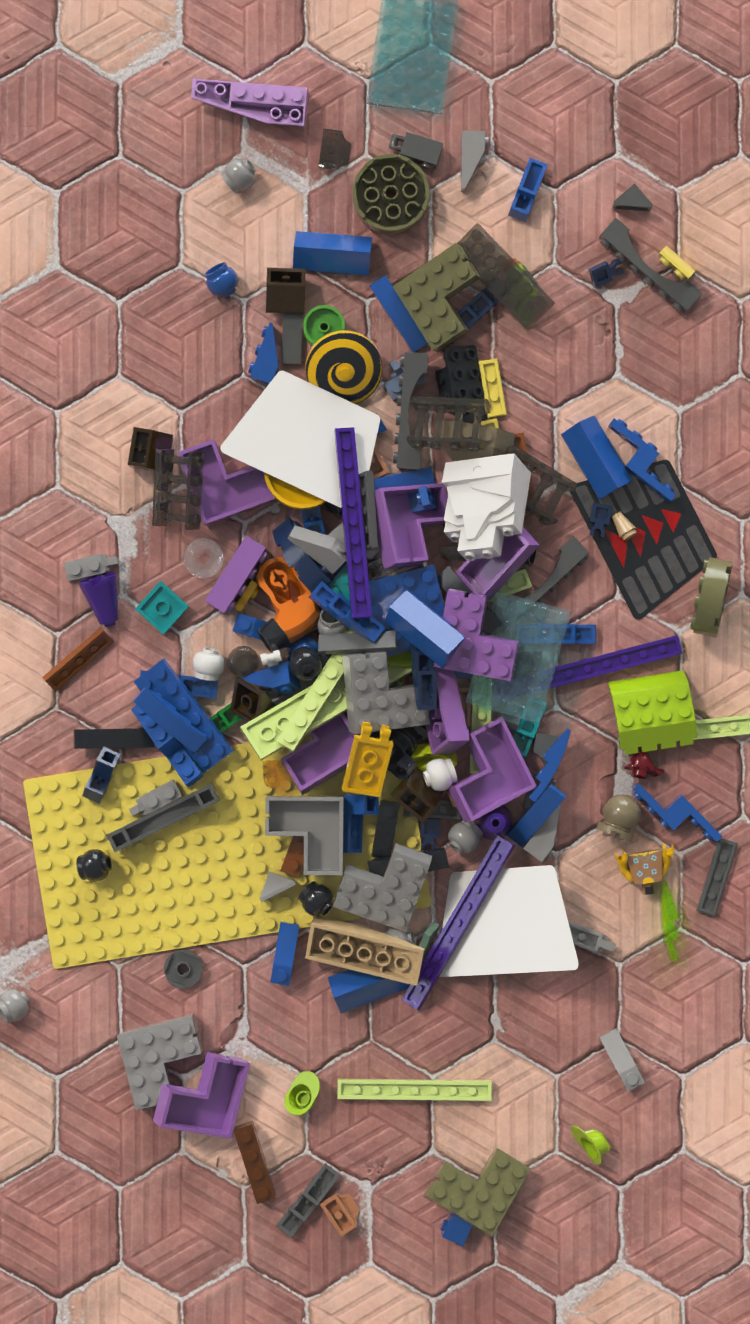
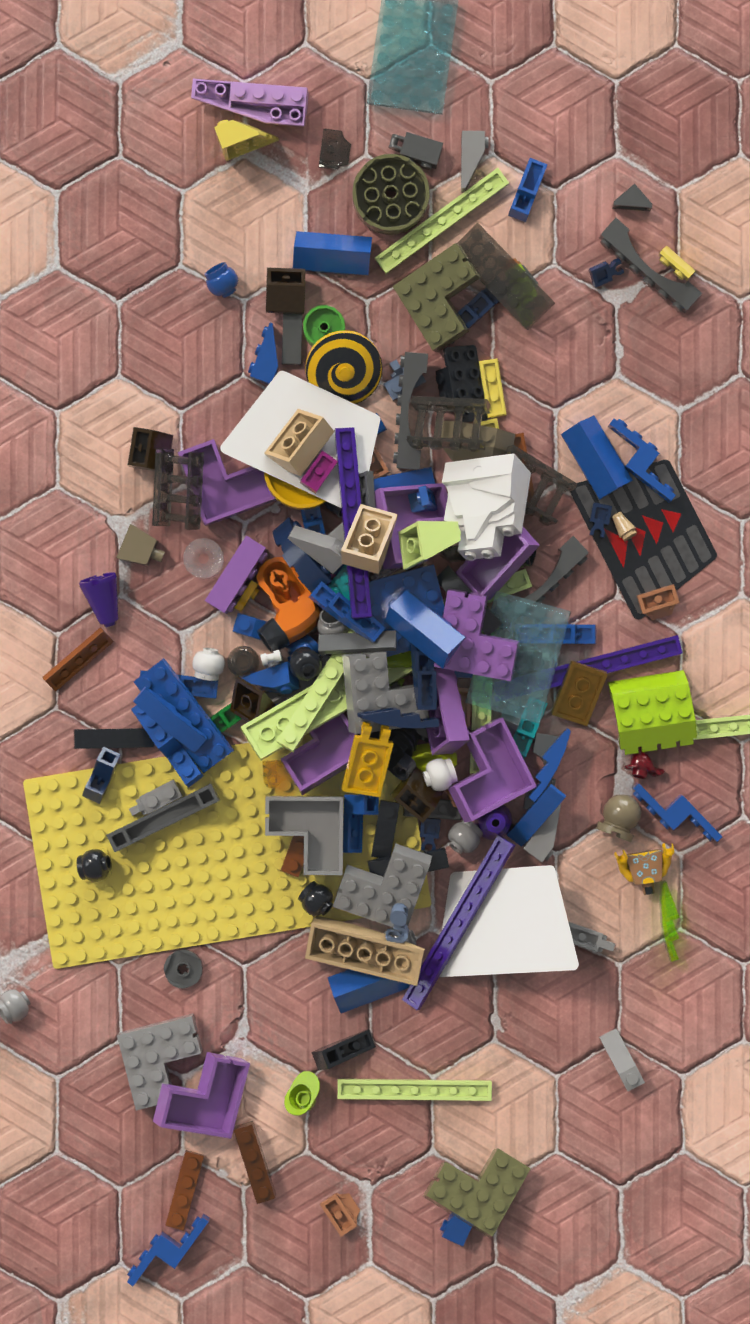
light grey hinge [64,554,119,581] -> none
teal plate [135,581,189,635] -> none
light grey piece [221,158,256,194] -> none
light grey slope [260,871,296,902] -> none
blue slope [270,922,299,986] -> none
dark grey slope [275,1163,340,1238] -> none
blue slope [369,276,428,353] -> none
sand green tile [419,922,439,963] -> none
lime piece [570,1126,610,1165] -> none
olive brick [690,557,733,638] -> none
dark grey tile [696,838,738,916] -> none
none -> dark tan torso [116,524,165,566]
none -> blue bracket [127,1214,210,1286]
none -> dark orange plate [165,1150,204,1231]
none -> light yellow wedge [214,120,279,161]
none -> tan slope [264,409,335,476]
none -> magenta plate [300,451,338,494]
none -> black slope [311,1029,376,1070]
none -> tan slope [341,504,398,574]
none -> dark blue slope [357,707,440,728]
none -> yellowish green plate [375,168,509,274]
none -> sand blue leg [385,903,409,943]
none -> yellowish green slope [398,521,461,570]
none -> pearl gold plate [551,660,608,726]
none -> nougat slope [637,584,679,620]

